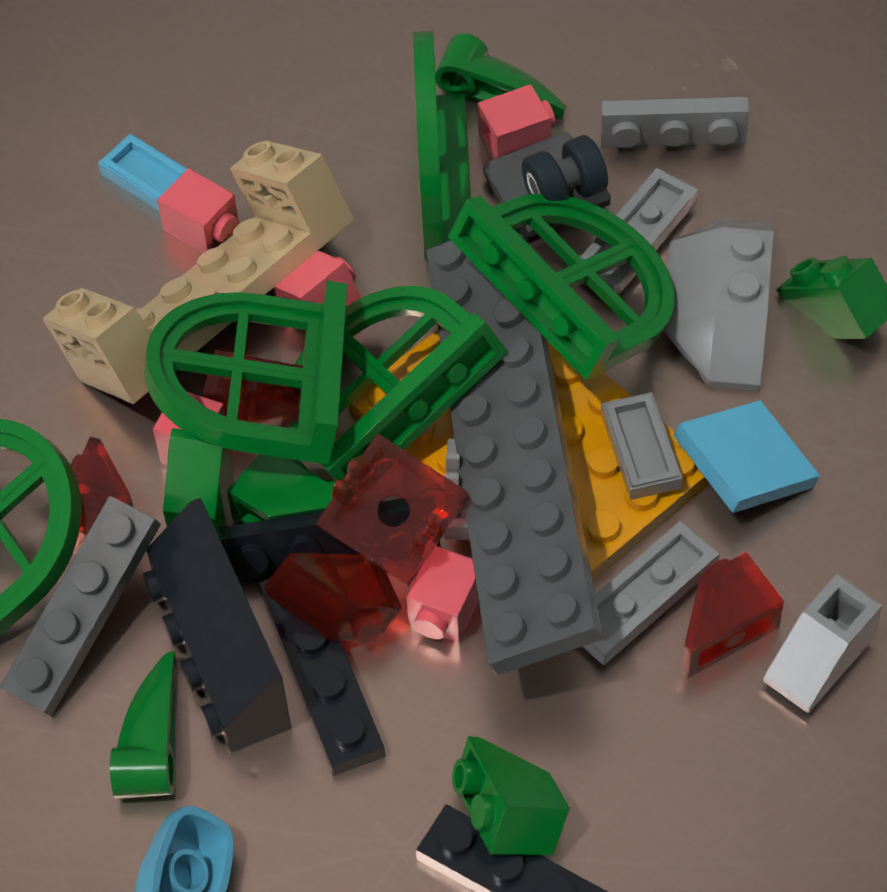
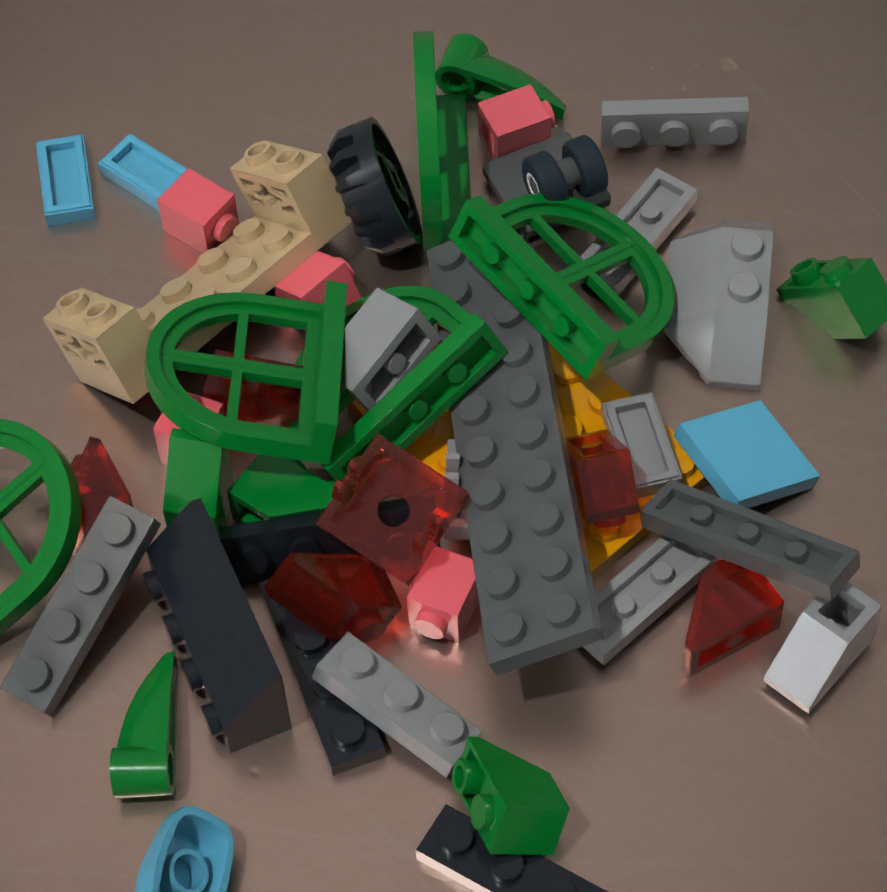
none -> medium azure tile [36,134,96,227]
none -> light grey plate [311,632,483,778]
none -> black gear [327,117,423,256]
none -> light grey slope [345,288,442,412]
none -> clear red slope [566,429,641,528]
none -> dark grey plate [640,479,860,602]

